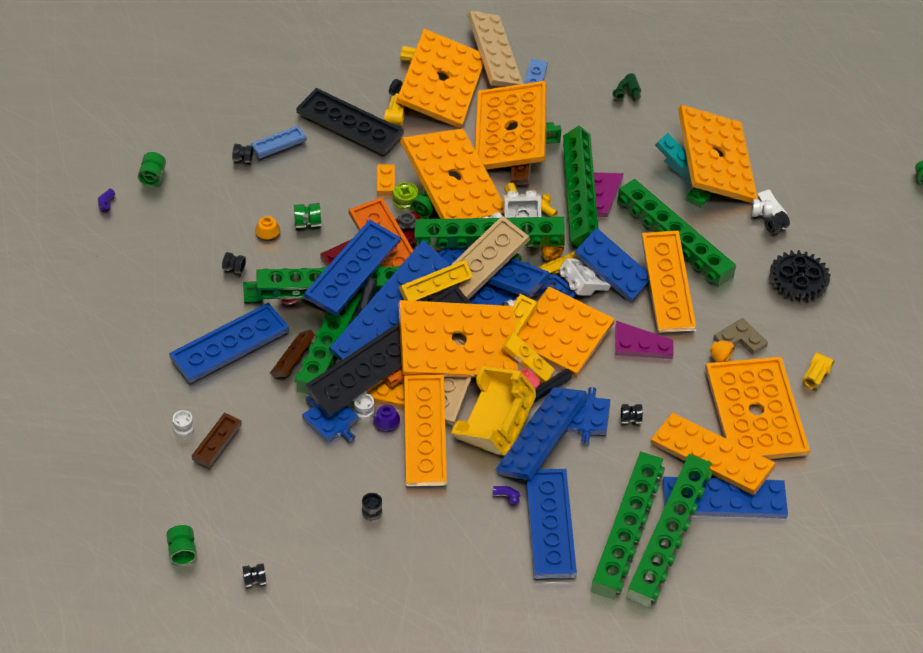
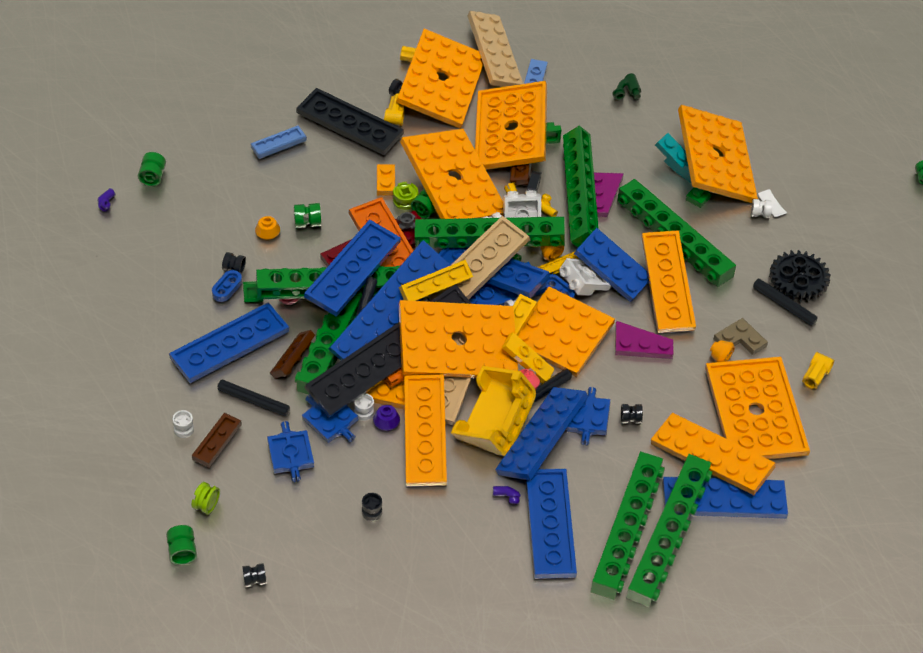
black wheel [232,143,254,163] -> none
black wheel [764,211,790,235] -> none
none -> lime wheel [191,482,220,515]
none -> blue plate [212,270,242,302]
none -> black axle [217,379,290,416]
none -> blue plate [267,421,314,482]
none -> black beam [527,171,542,194]
none -> black axle [753,278,818,326]

